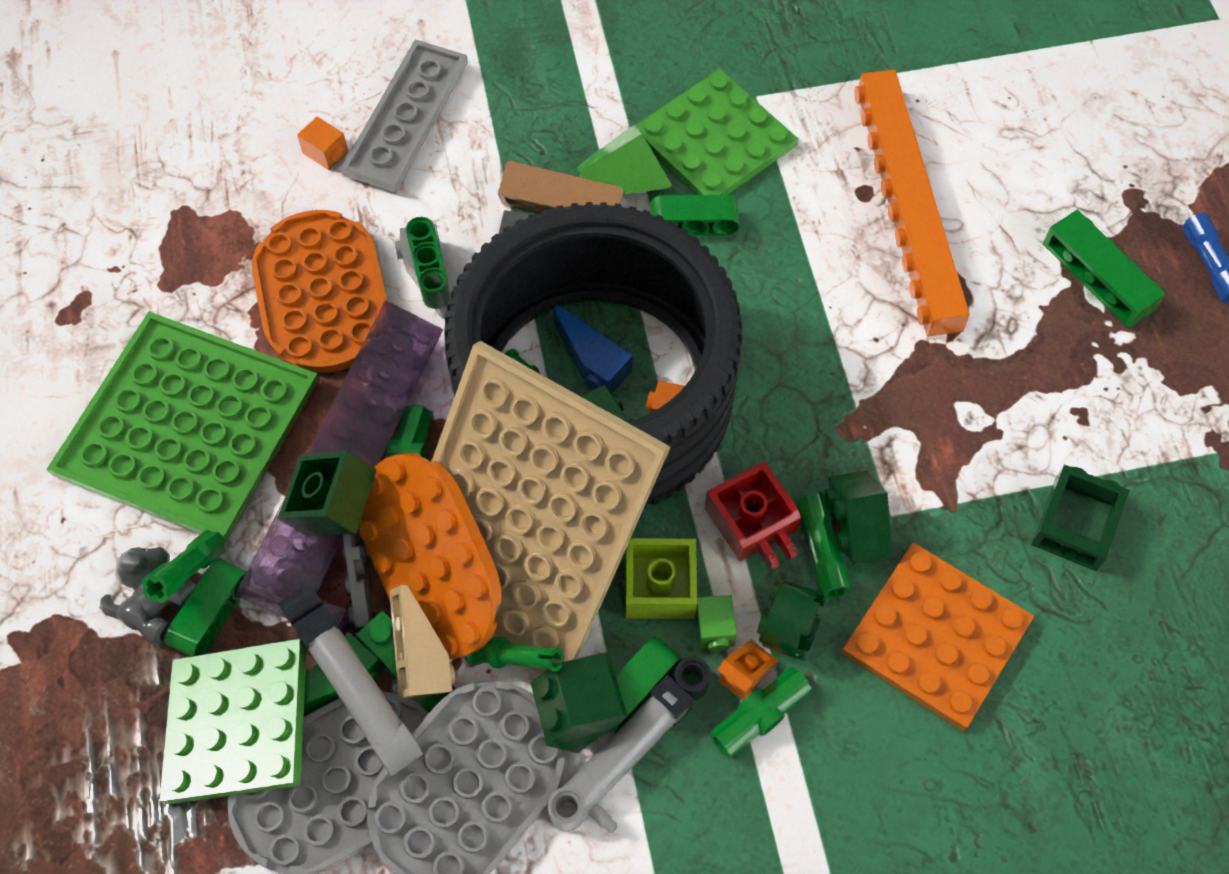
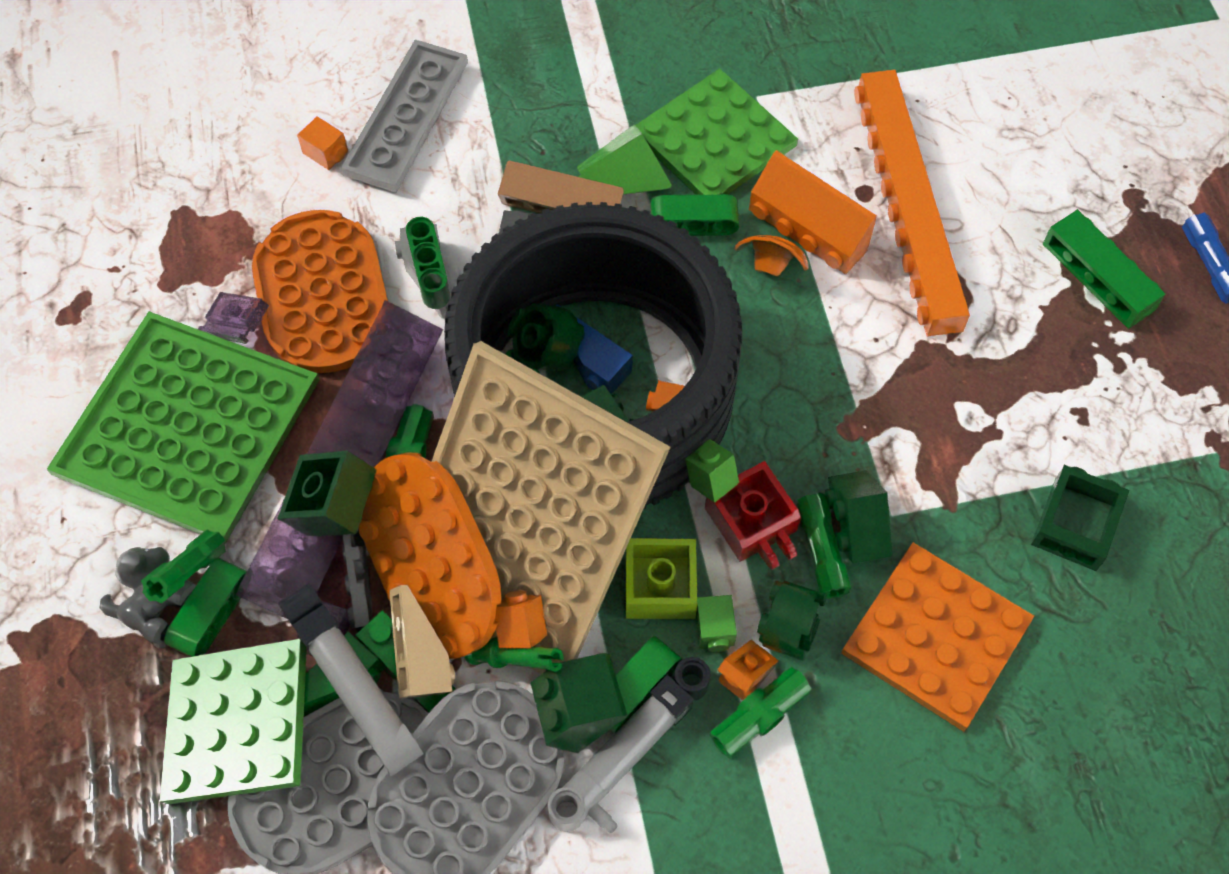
none -> clear purple plate [198,292,269,344]
none -> orange brick [495,590,547,648]
none -> dark green brick [507,303,585,371]
none -> bright green brick [685,439,739,503]
none -> orange hat [735,235,808,277]
none -> orange slope [749,150,877,275]

